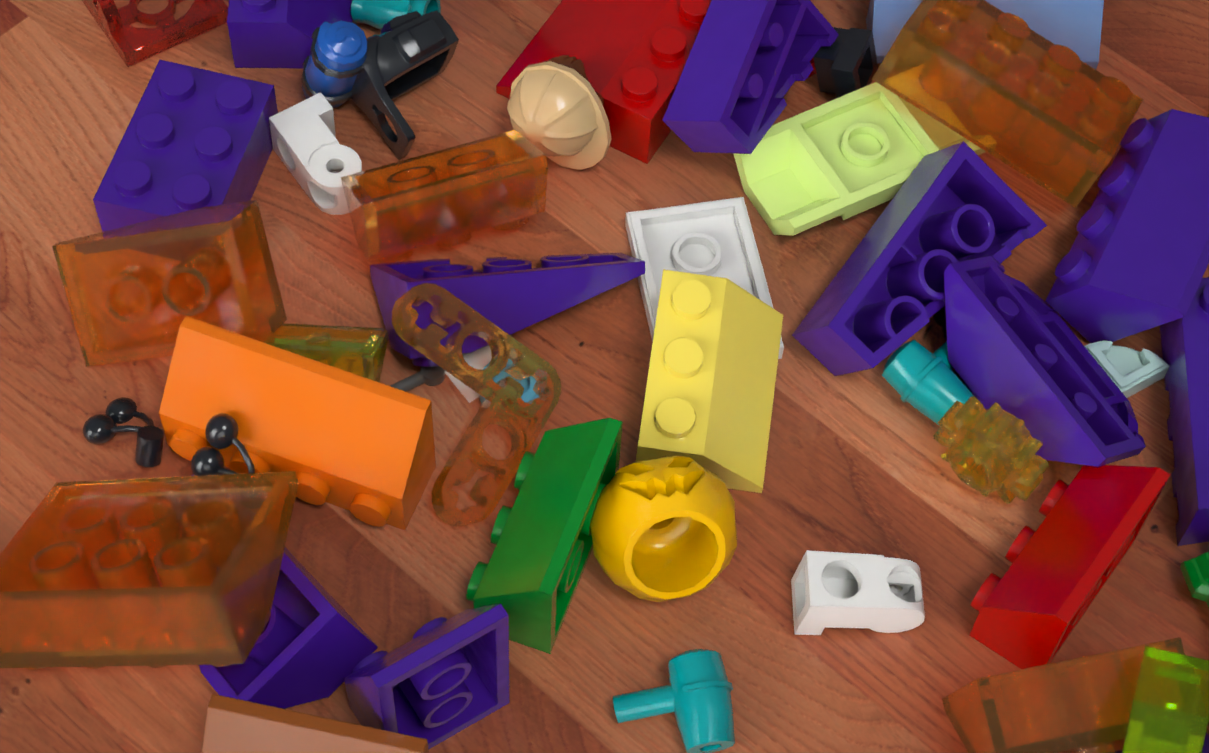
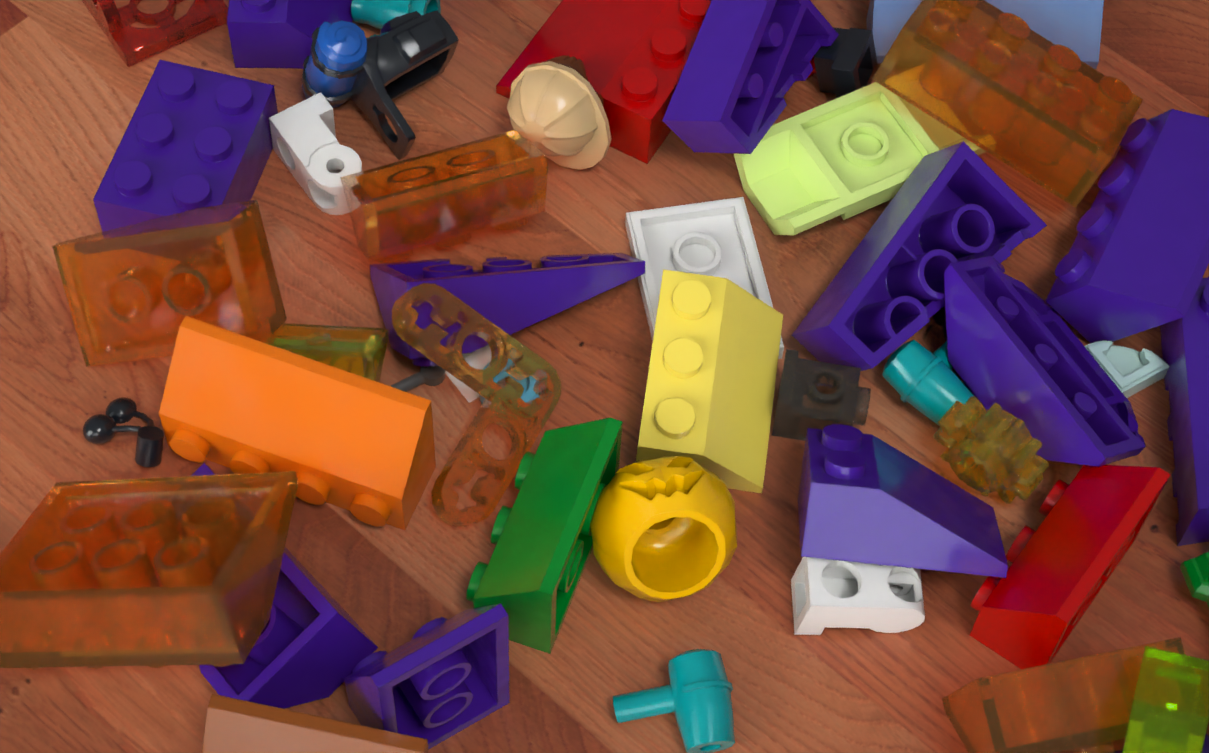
black piece [191,413,277,512] -> none
none -> clear smoke brick [771,349,871,441]
none -> dark purple slope [798,424,1008,578]

